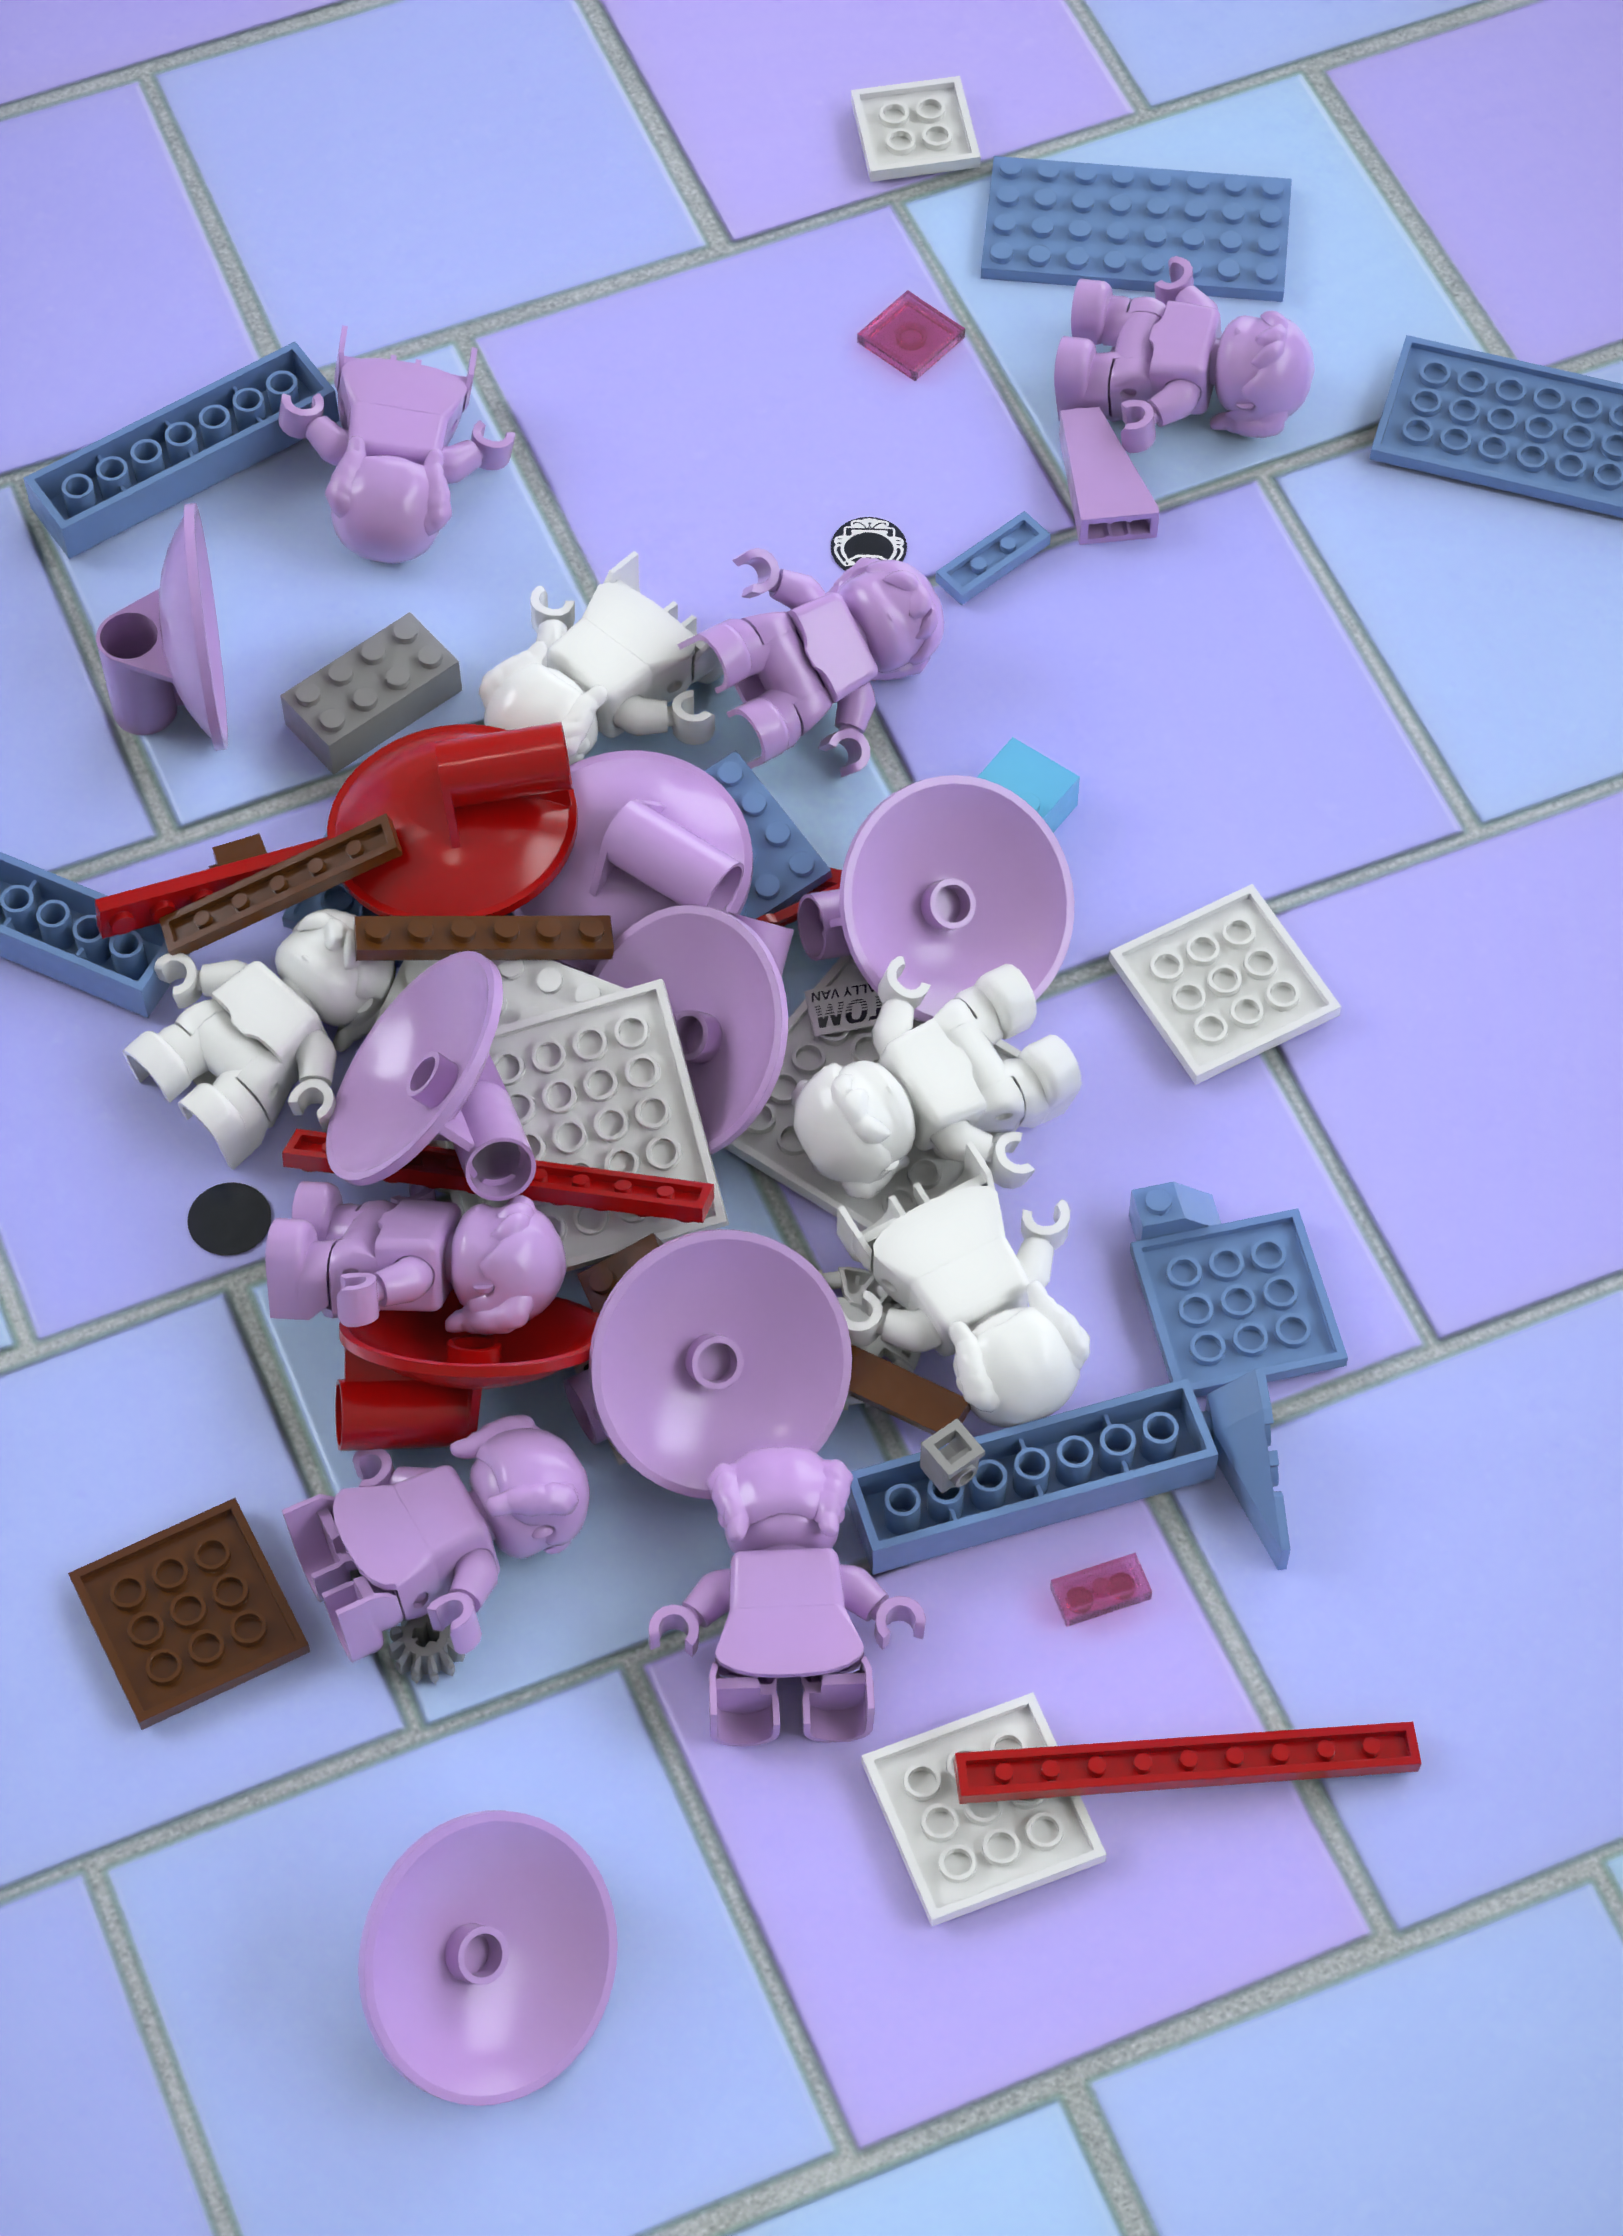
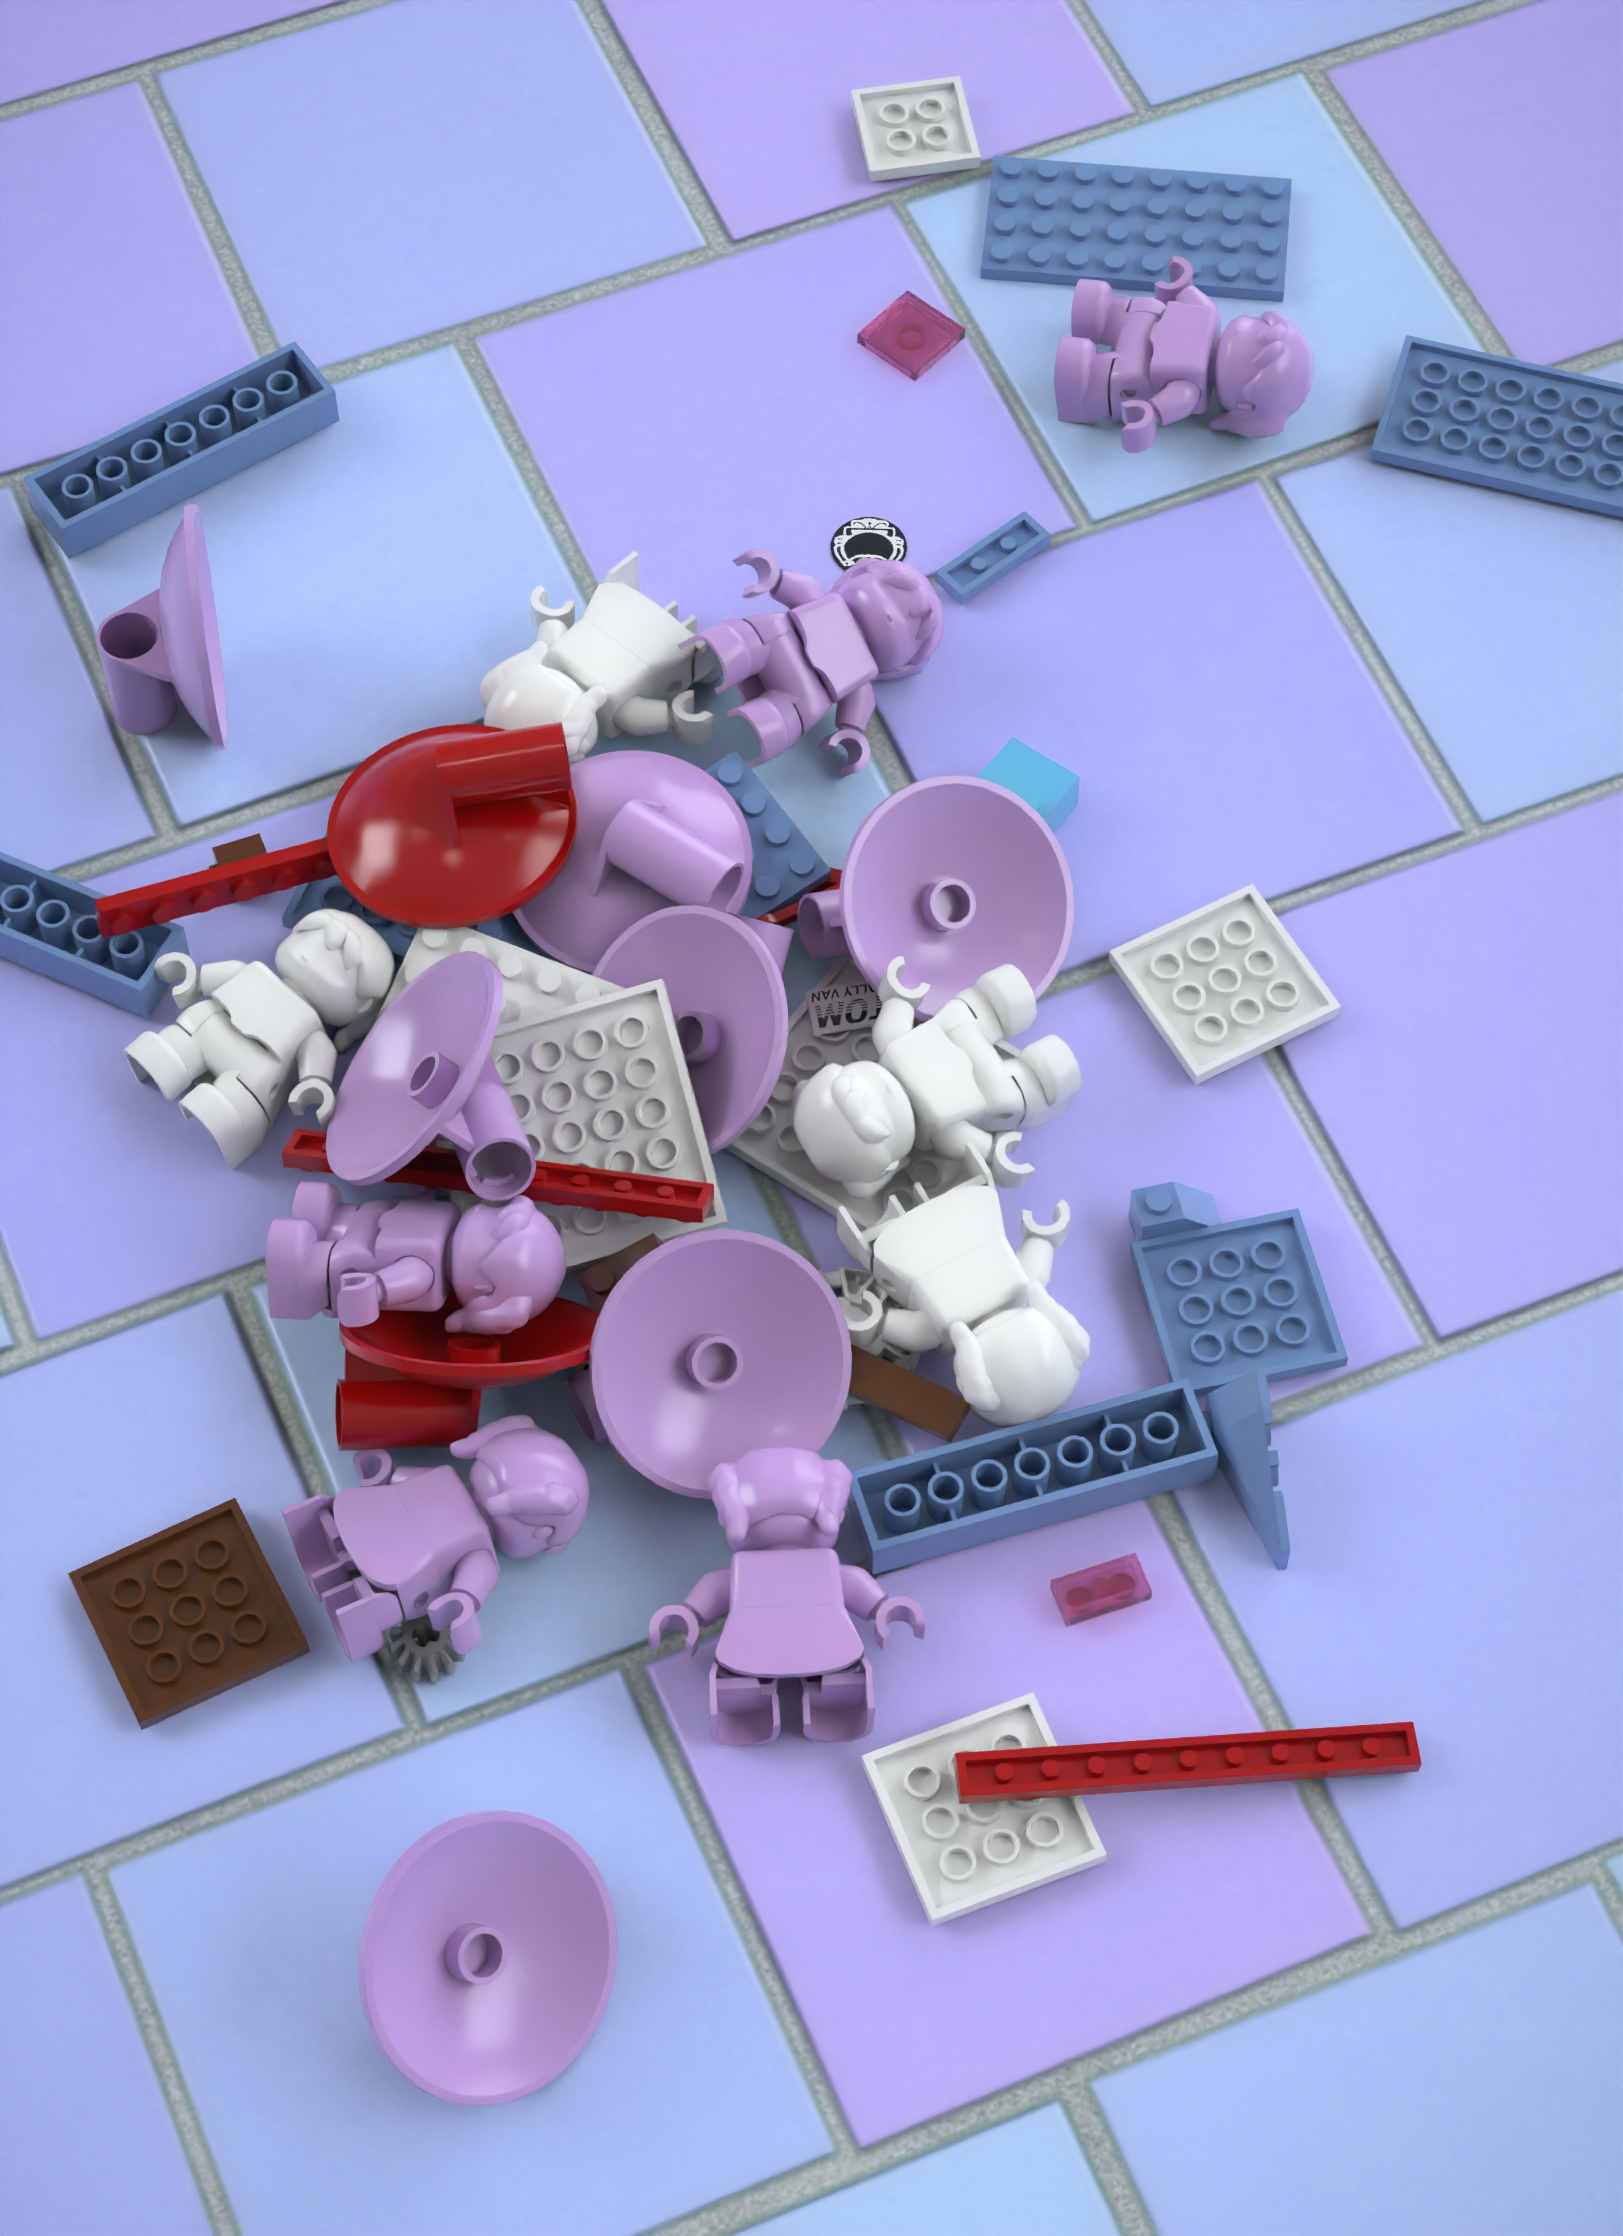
reddish brown plate [159,813,403,956] -> none
black sticker [187,1182,271,1255] -> none
lavender piece [278,325,515,564] -> none
light grey brick [280,612,462,775] -> none
reddish brown plate [354,915,614,961] -> none
light grey brick [920,1418,985,1493] -> none
lavender slope [1059,407,1159,545] -> none

